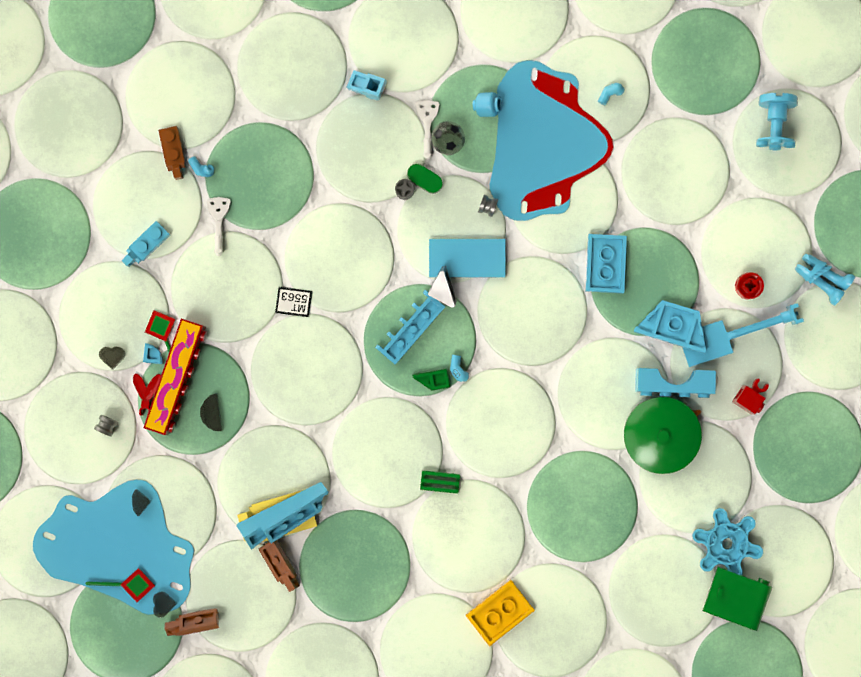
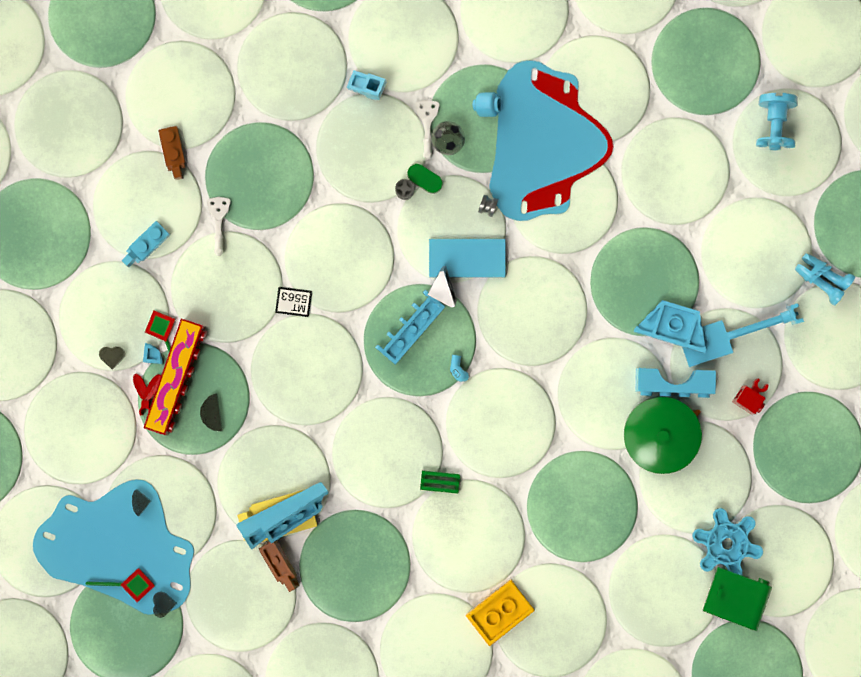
flat silver wheel [94,415,118,437] -> none
dark orange hinge [165,608,219,636] -> none
medium azure arm [188,156,214,178] -> none
green tile [412,369,450,391] -> none
medium azure plate [585,234,627,294] -> none
medium azure arm [598,83,624,105] -> none
red wheel [735,272,764,300] -> none

